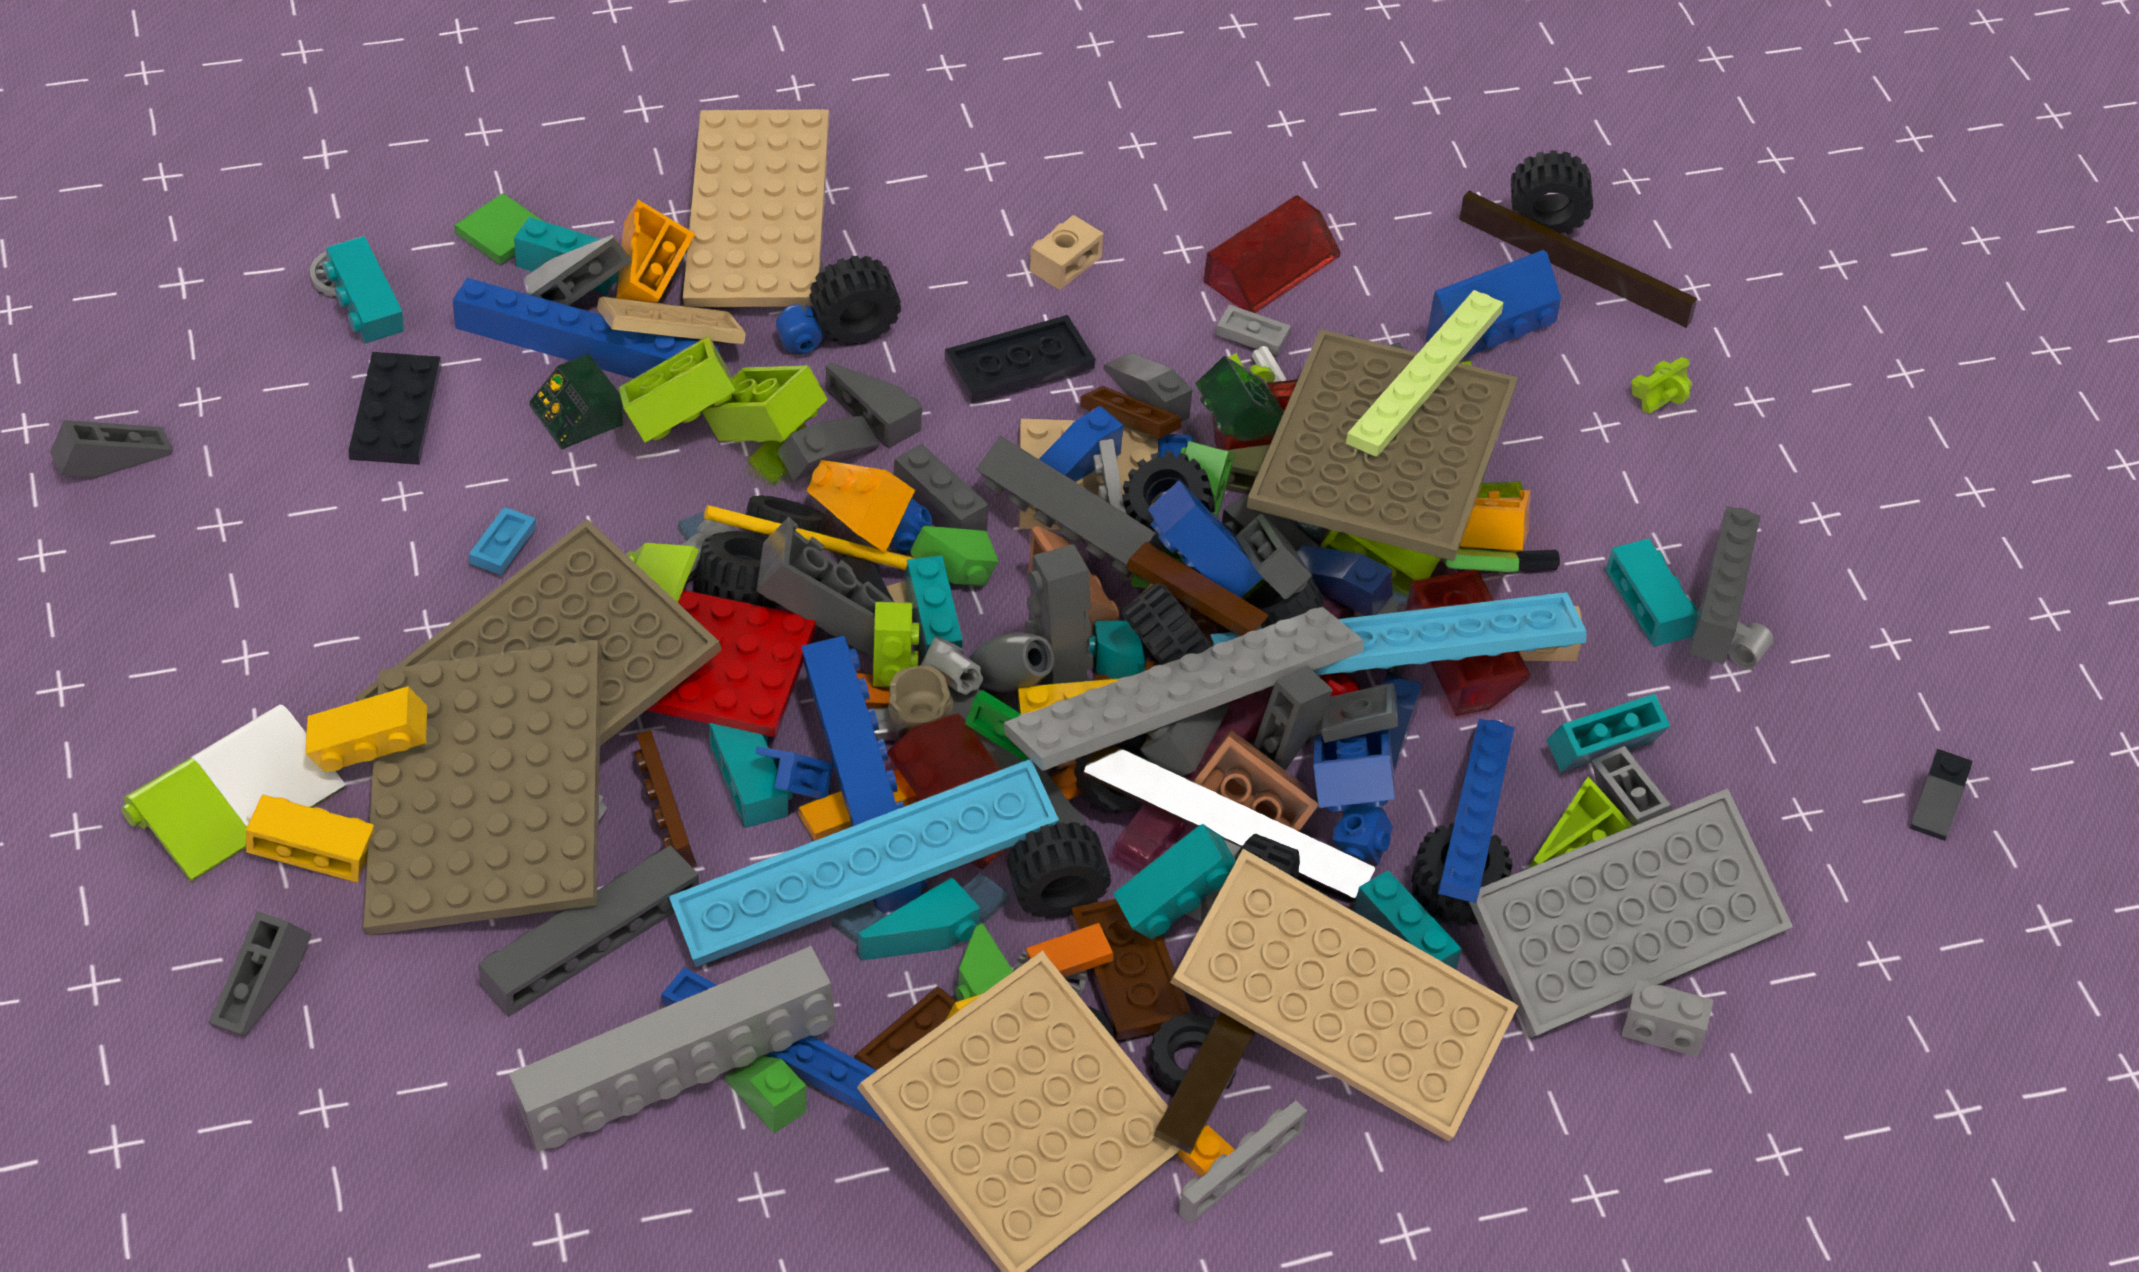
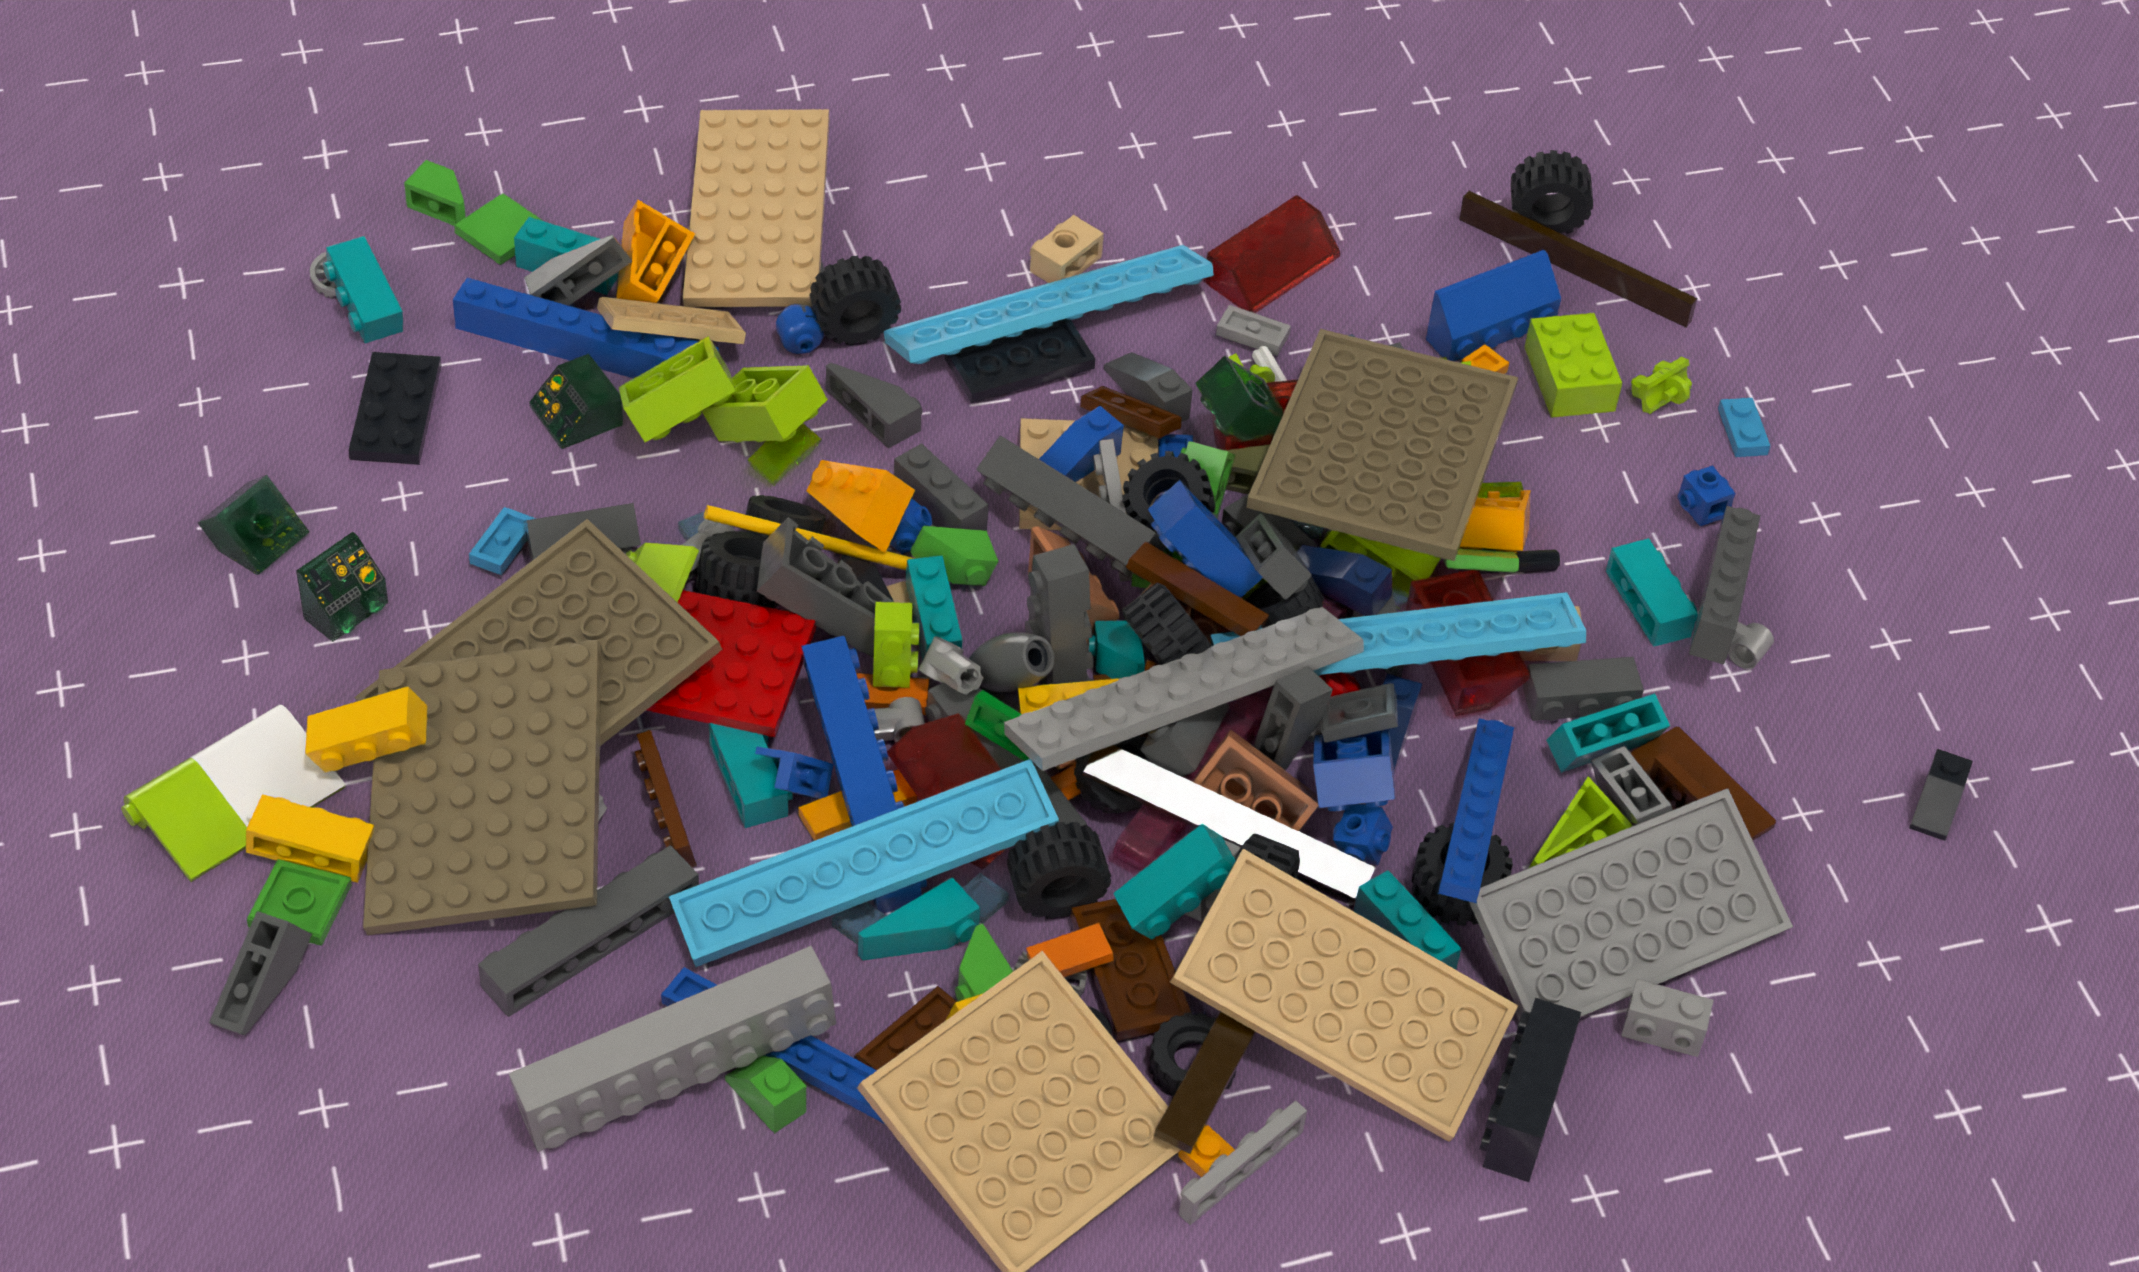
dark grey slope [50,420,173,477] -> none
dark grey slope [777,415,880,481] -> none
dark tan hair [888,666,954,731] -> none
yellowish green plate [1346,290,1504,457] -> none
none -> clear green slope [198,475,310,575]
none -> bright green tile [247,859,352,946]
none -> clear green slope [296,532,388,642]
none -> bright green slope [404,160,466,226]
none -> dark grey brick [524,503,641,561]
none -> medium azure plate [884,245,1214,364]
none -> light orange plate [1462,344,1509,374]
none -> black brick [1480,997,1581,1182]
none -> dark grey brick [1522,657,1644,721]
none -> lime brick [1524,313,1622,418]
none -> reddish brown bracket [1630,726,1776,840]
none -> blue brick [1677,465,1735,527]
none -> dark azure plate [1718,398,1771,457]

